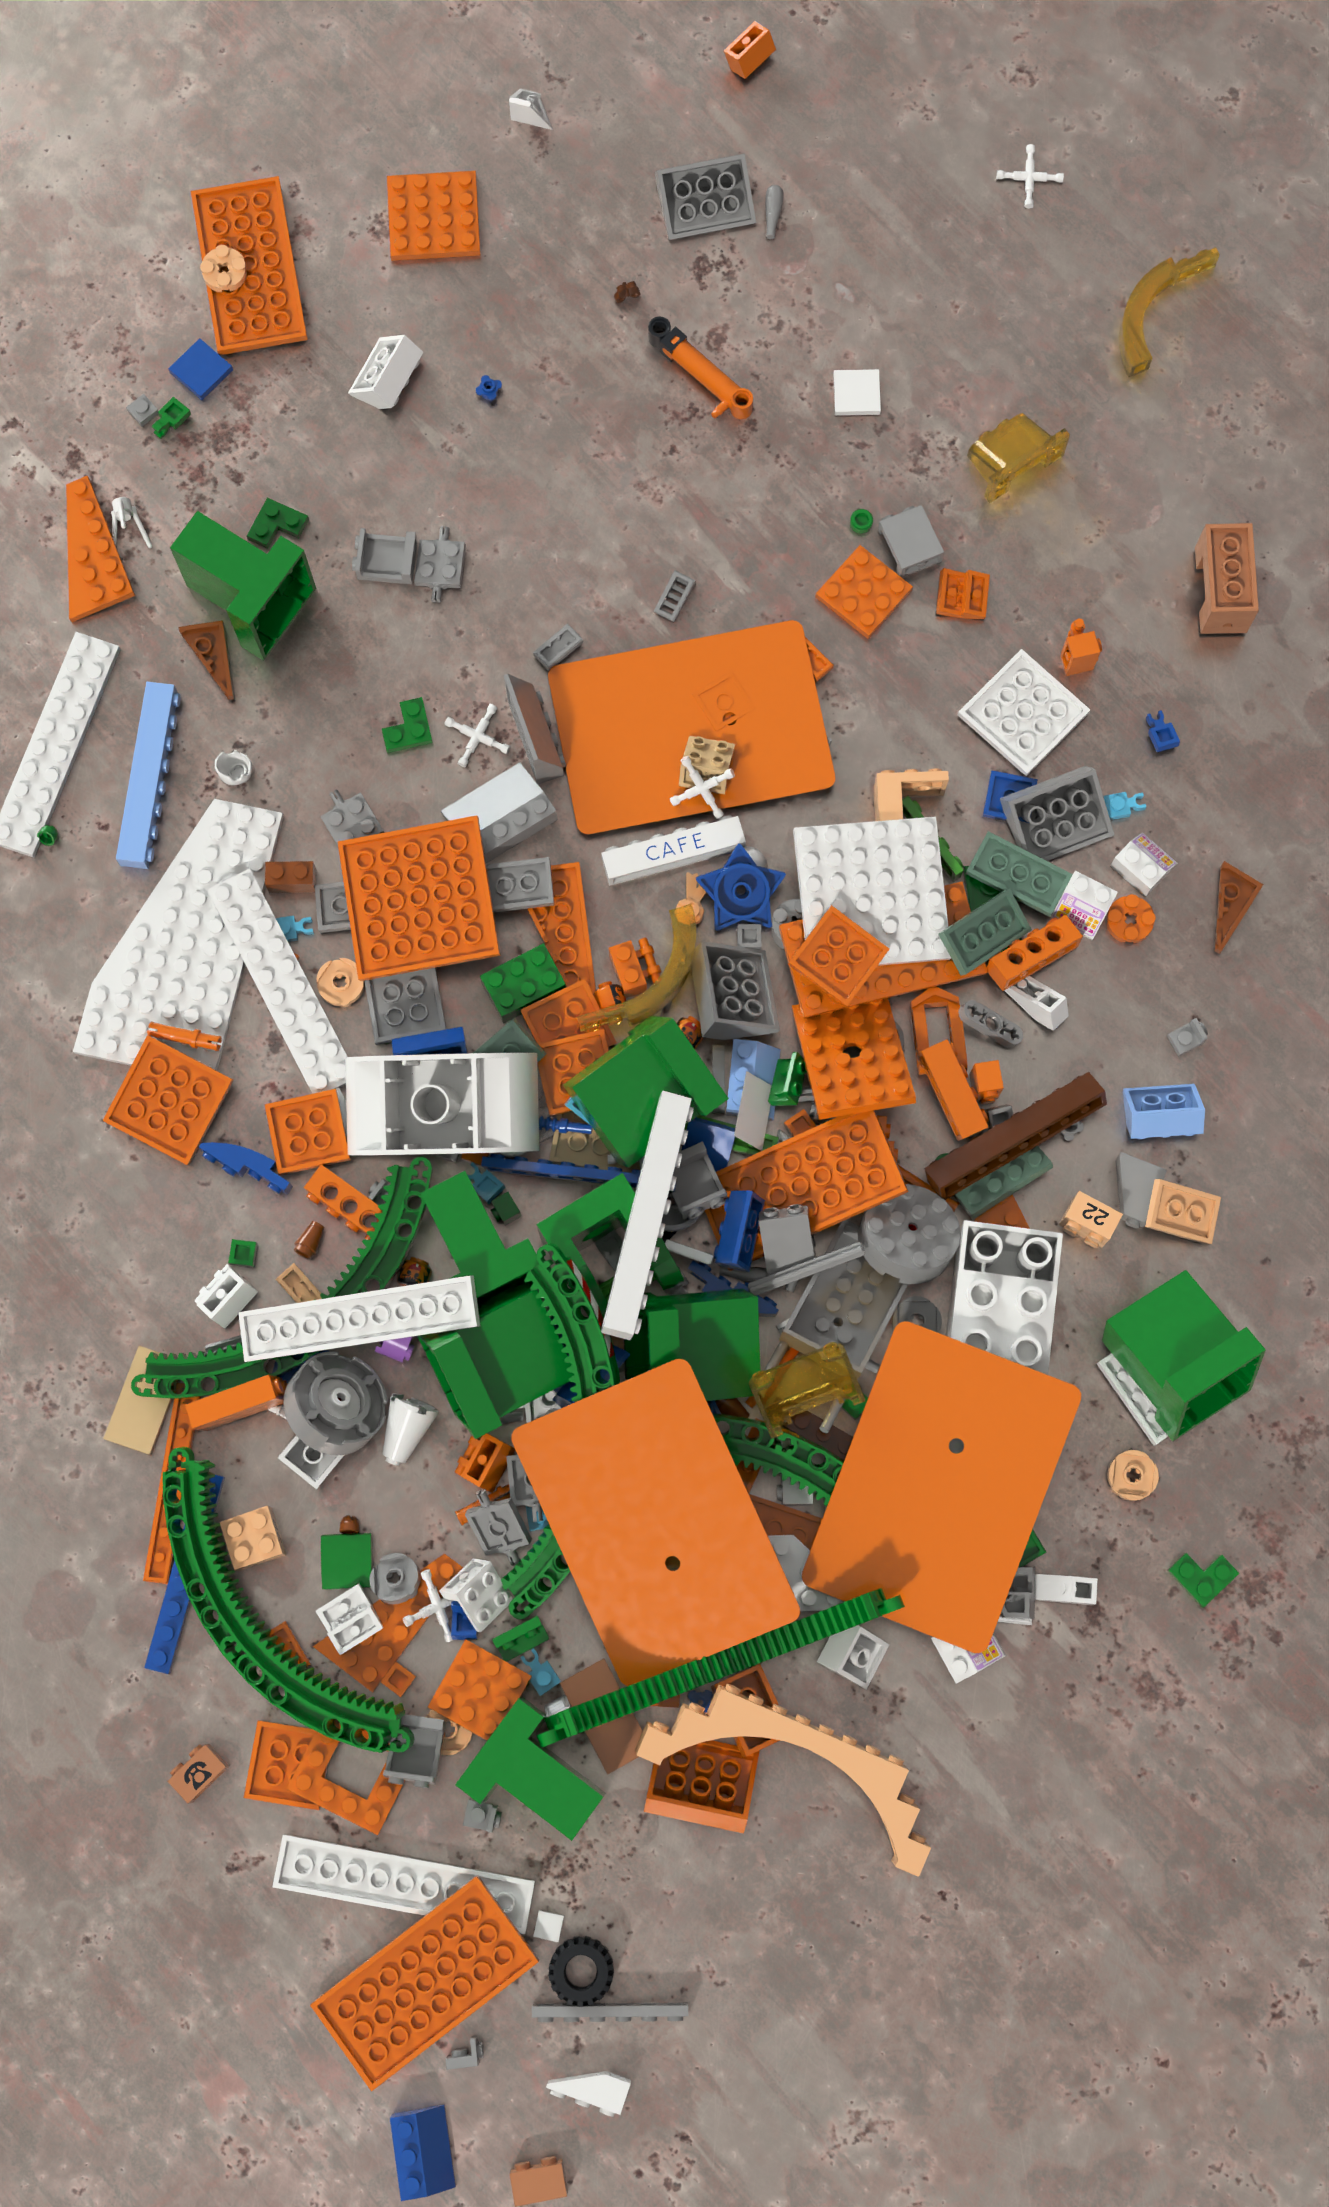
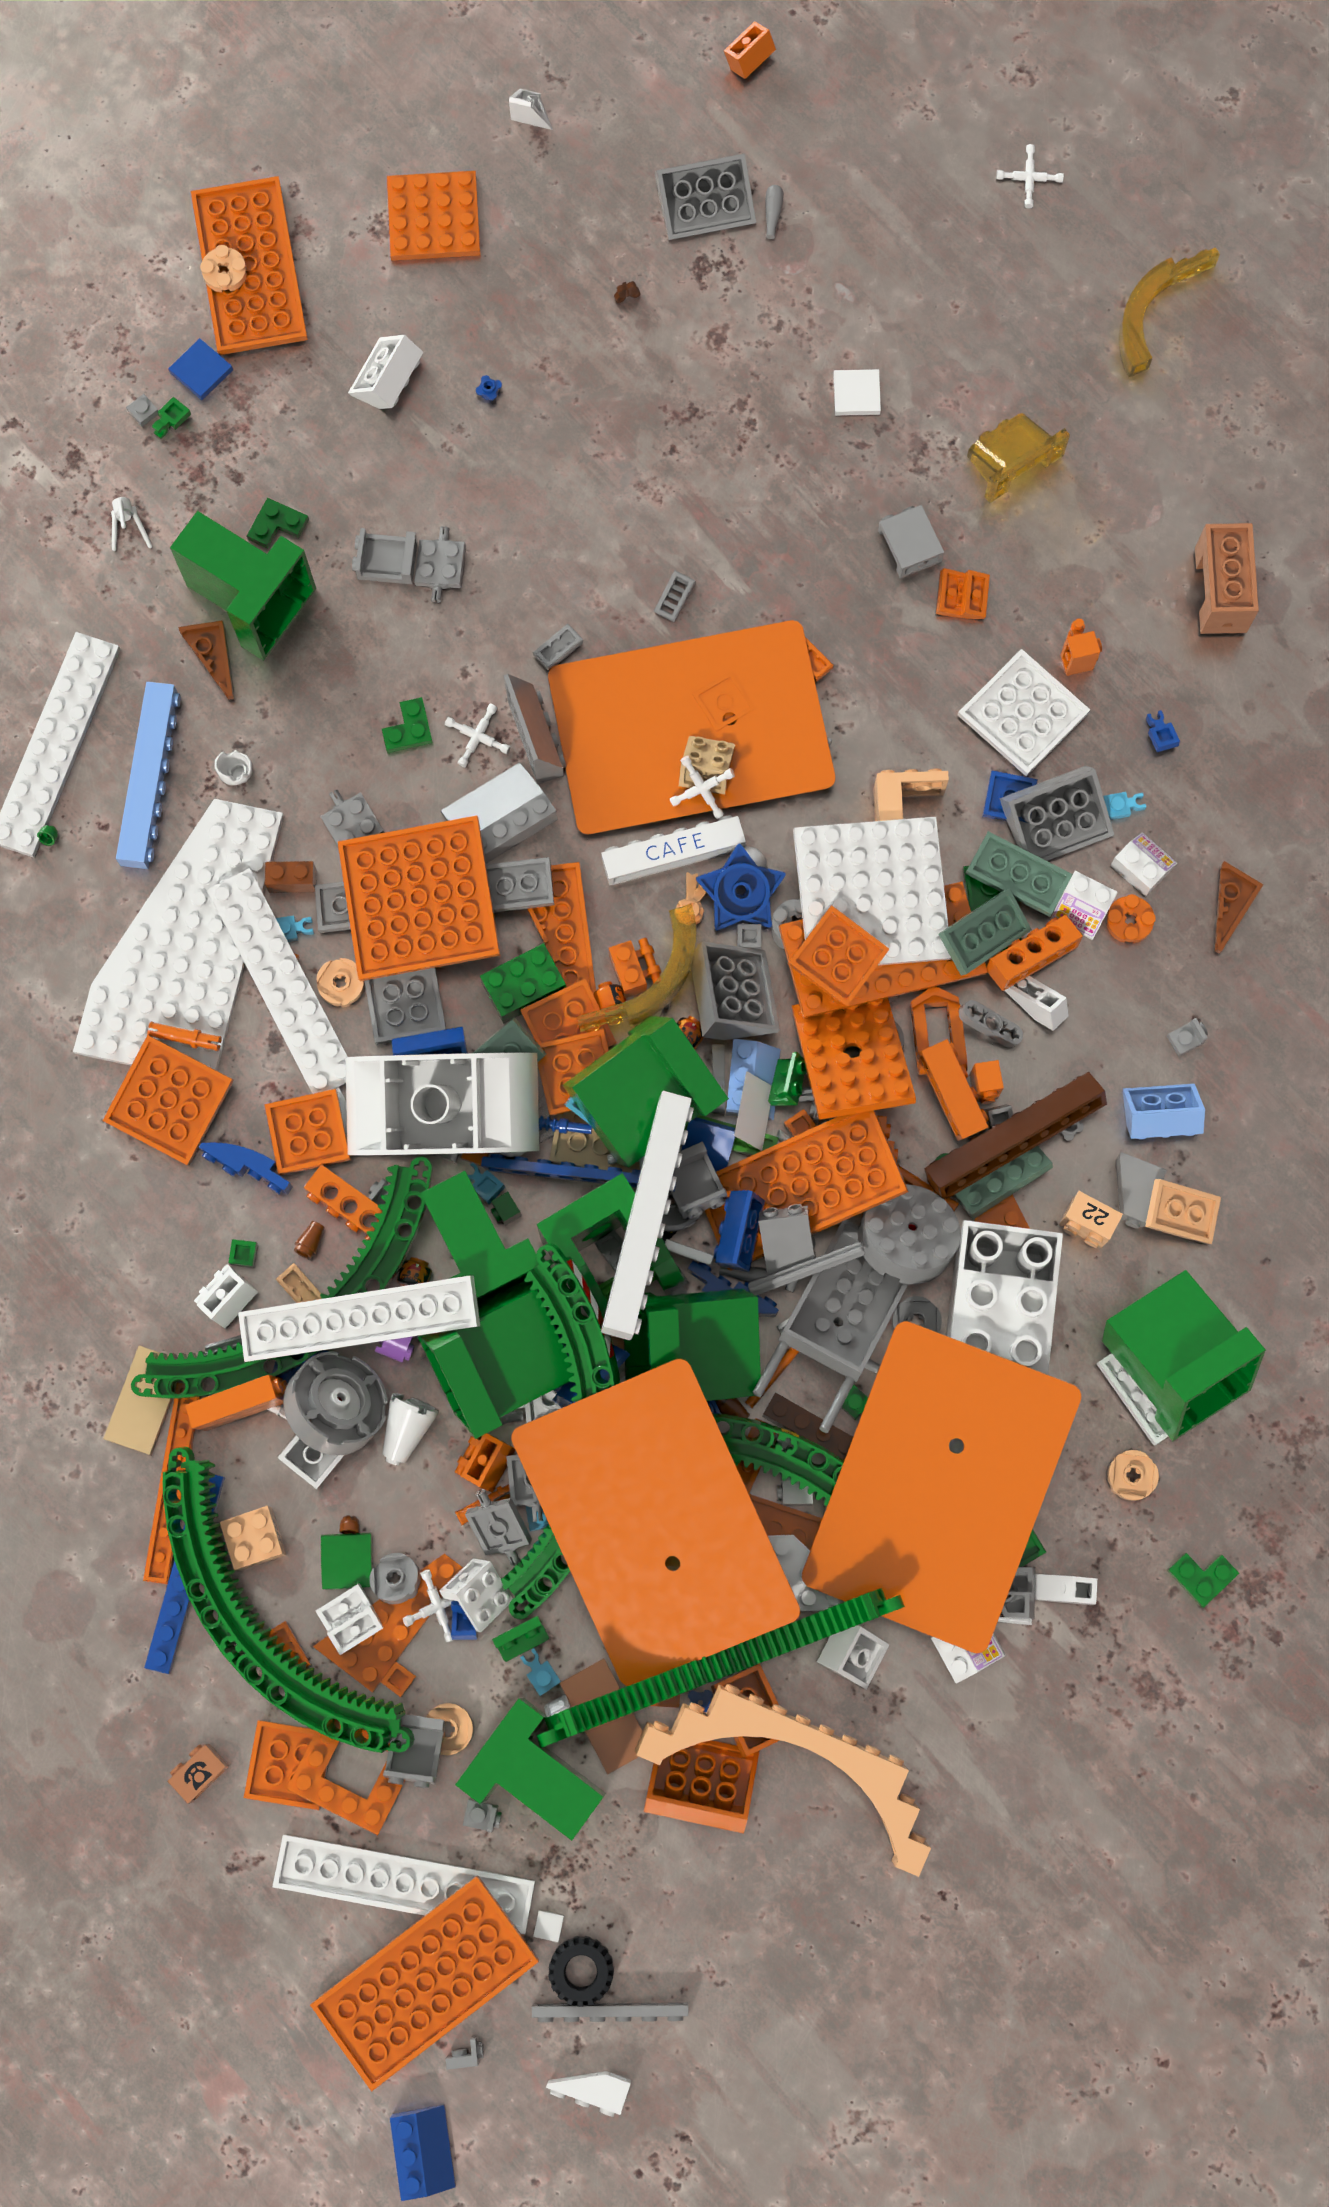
orange wing [66,476,136,623] -> none
orange plate [428,1639,532,1741] -> none
nougat brick [510,2156,568,2207] -> none
orange piece [648,316,753,419] -> none
clear yellow windscreen [749,1342,866,1439] -> none
orange plate [815,545,913,639] -> none
green tile [850,509,873,534] -> none
bright green plate [902,796,963,882] -> none

